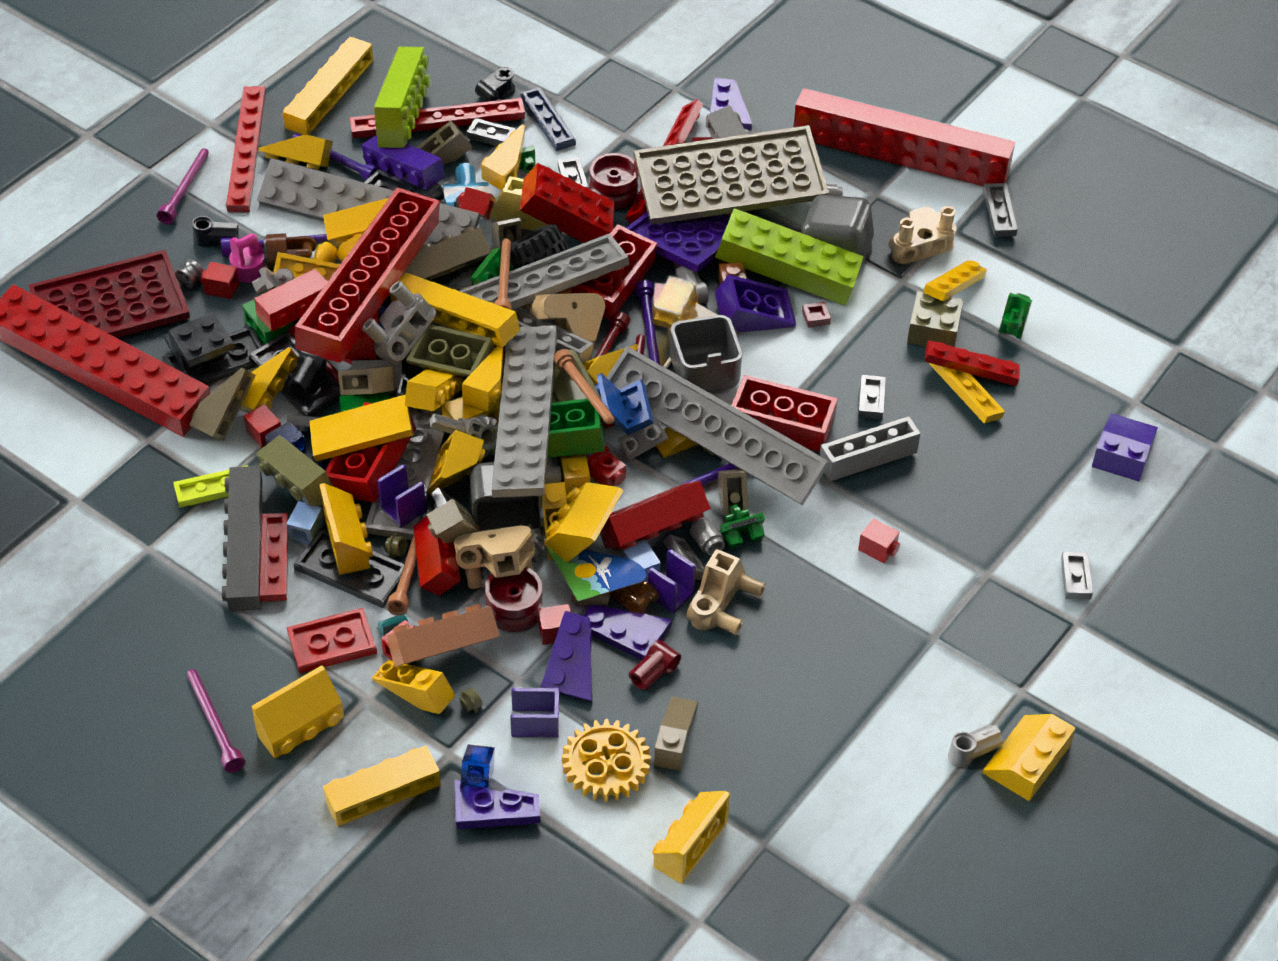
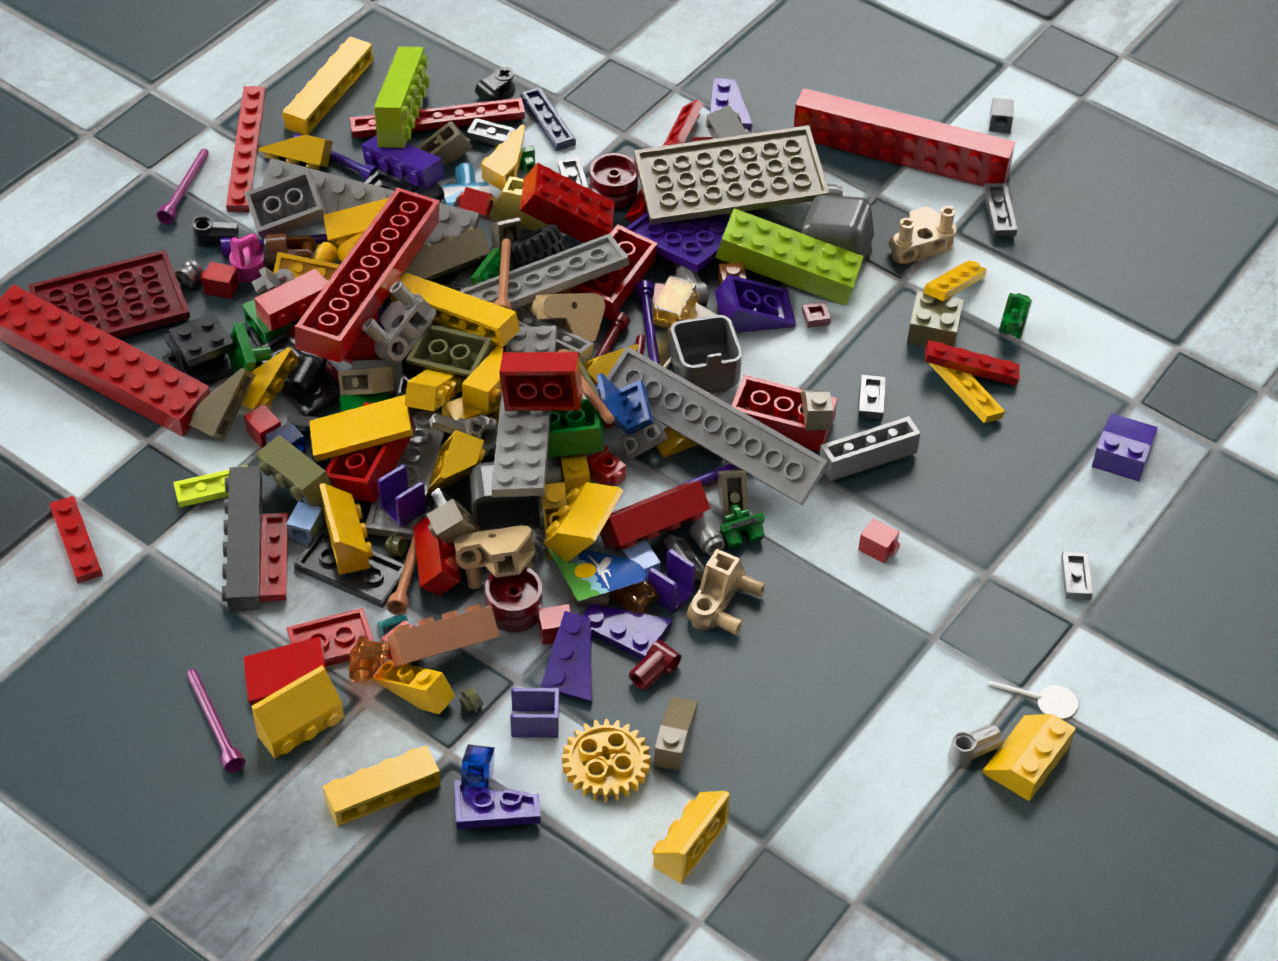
none -> red plate [49,495,103,583]
none -> green tile [227,322,272,374]
none -> red tile [243,636,327,706]
none -> light grey brick [244,169,326,239]
none -> clear orange piece [349,636,389,682]
none -> red brick [499,352,583,411]
none -> dark tan slope [801,390,833,431]
none -> brick [989,98,1014,133]
none -> white piece [989,681,1078,720]

